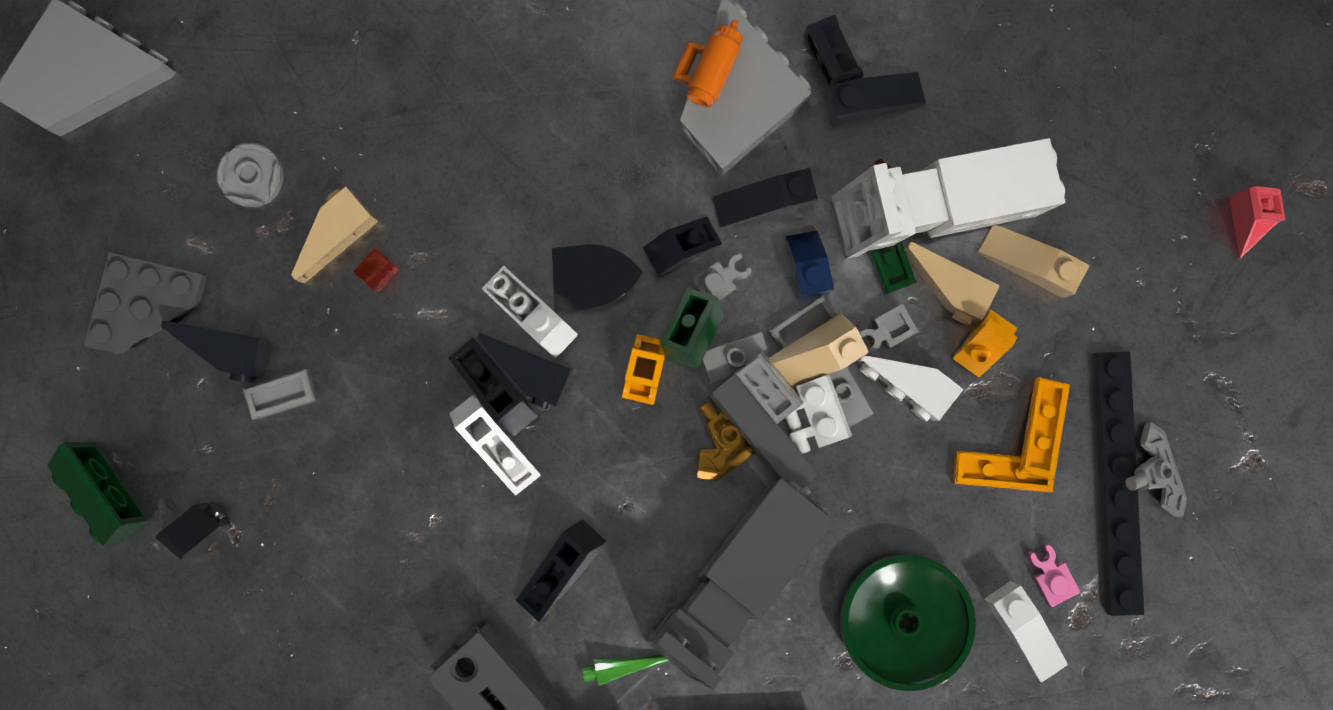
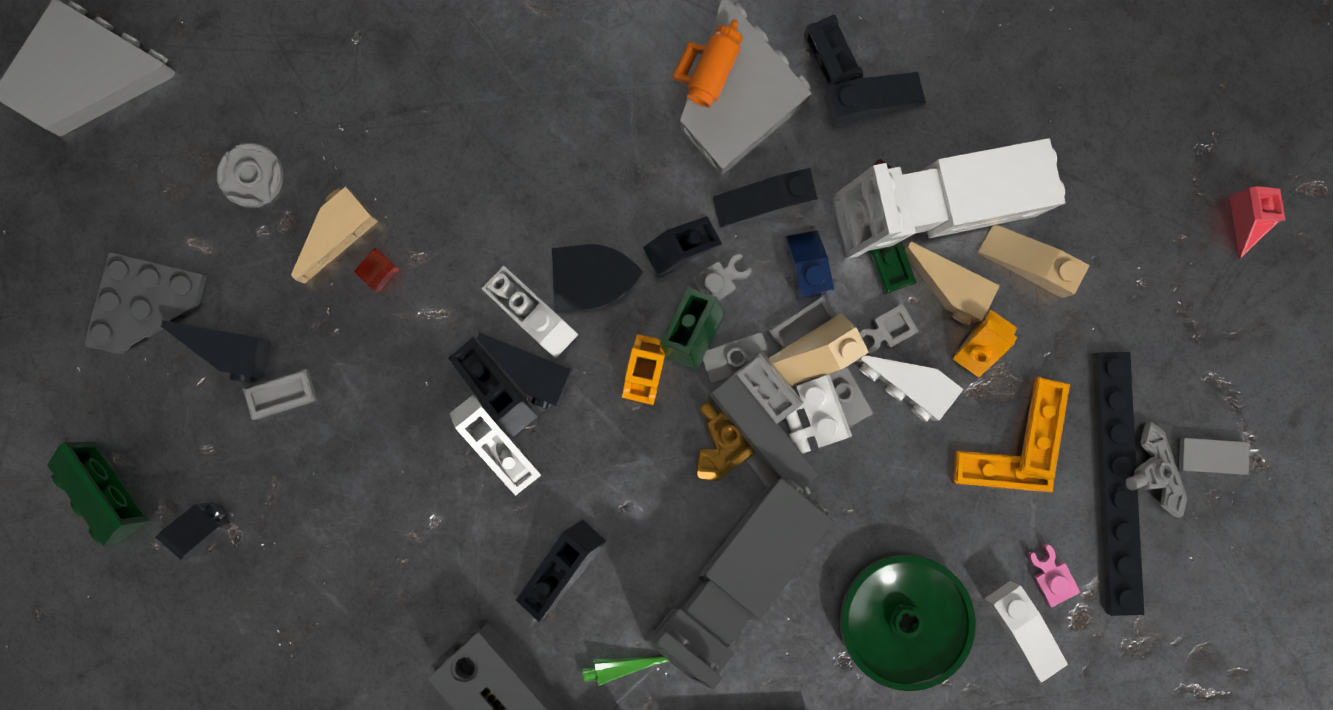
none -> light grey tile [1179,438,1250,475]

